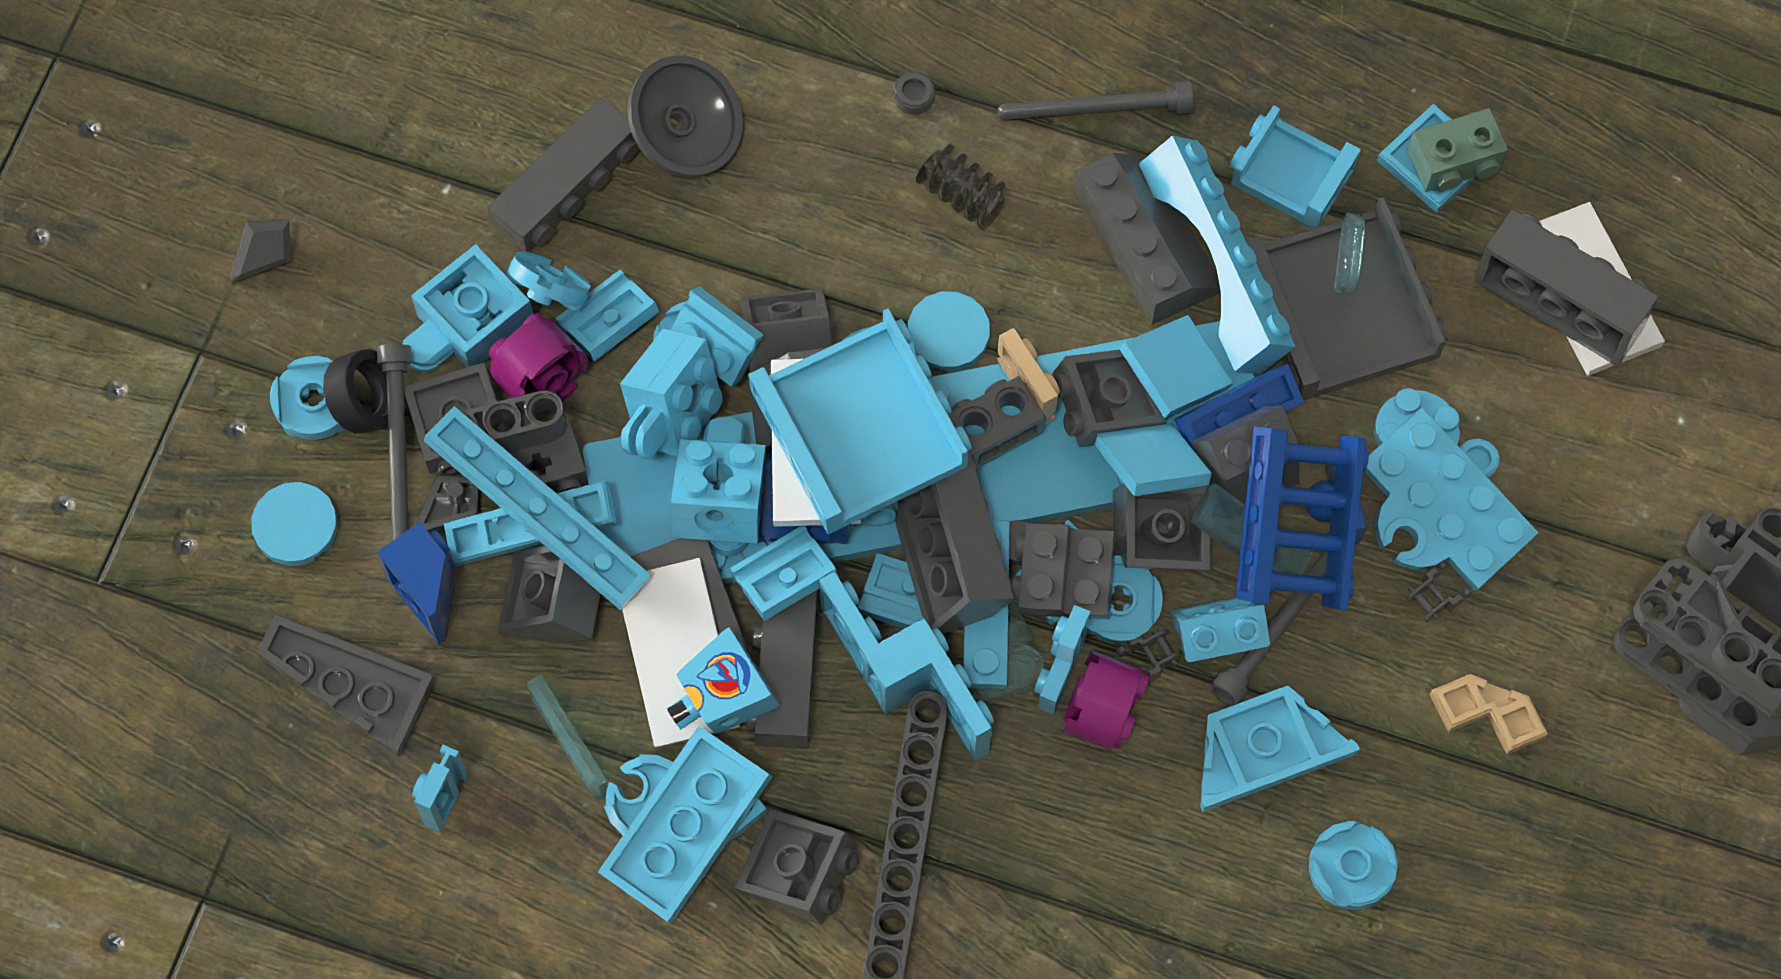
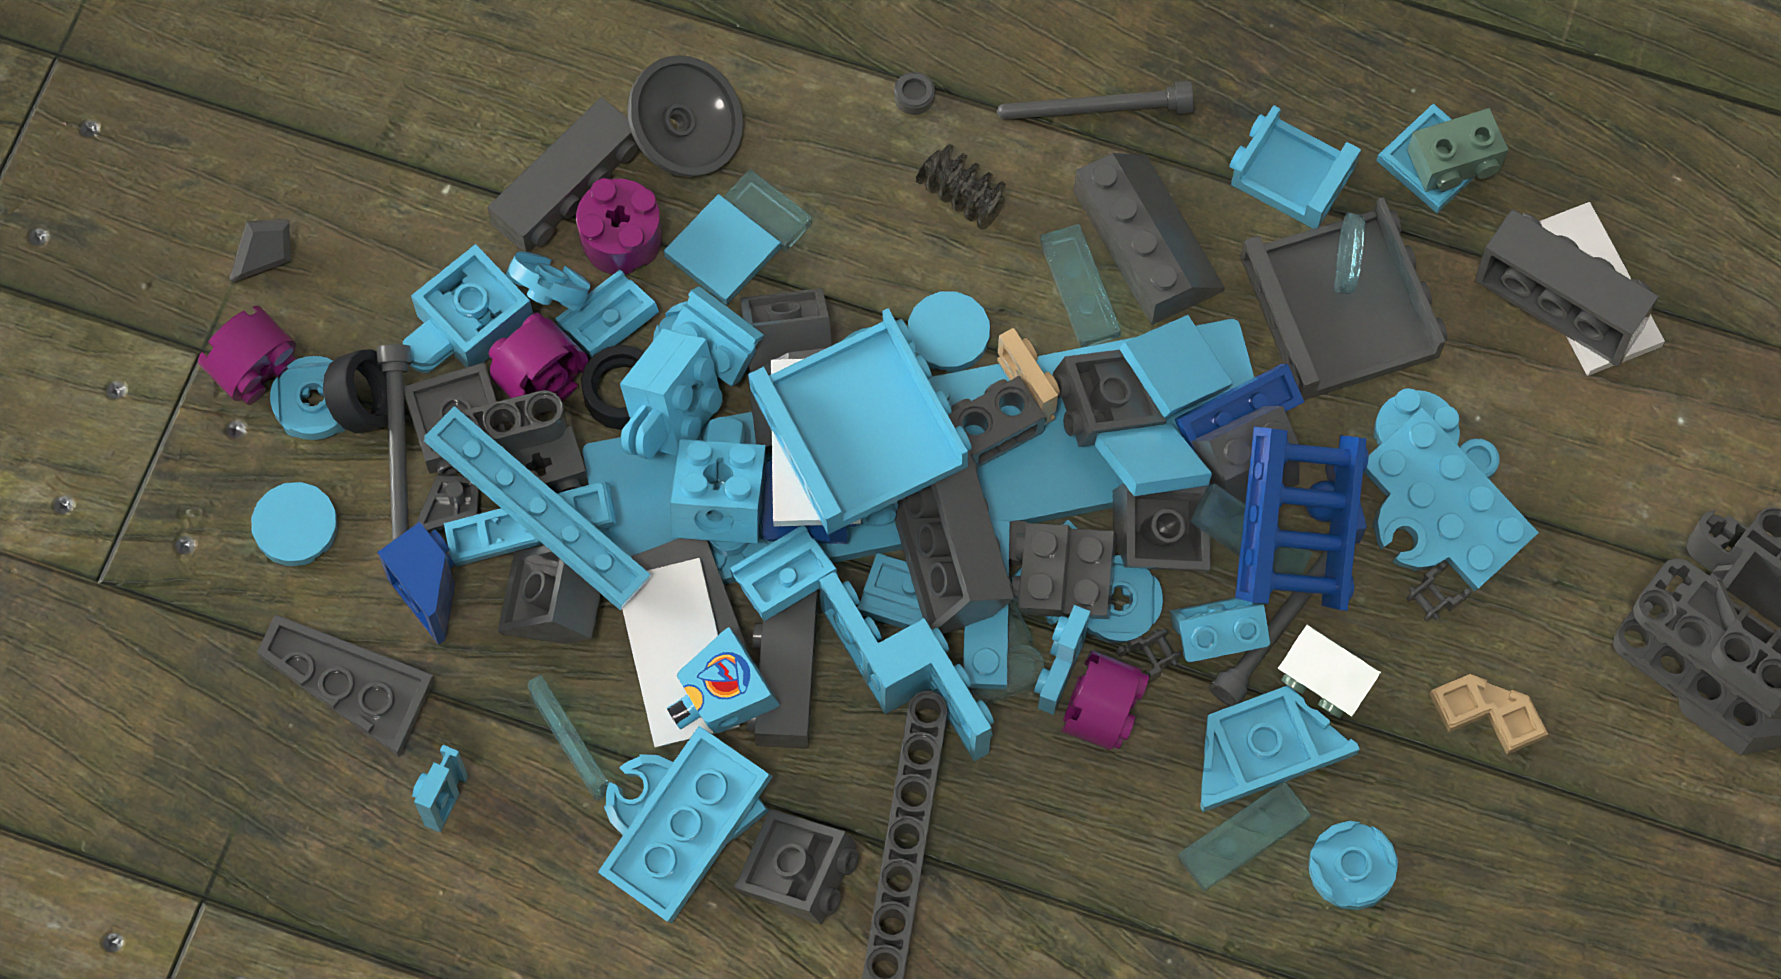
medium azure arch [1139,136,1296,374] -> none
none -> magenta brick [198,305,297,406]
none -> magenta brick [576,178,662,275]
none -> black tyre [581,345,644,430]
none -> medium azure tile [664,194,781,306]
none -> clear light blue tile [723,169,812,252]
none -> clear light blue tile [1040,224,1121,348]
none -> clear light blue tile [1178,781,1311,892]
none -> brick [1278,624,1381,718]

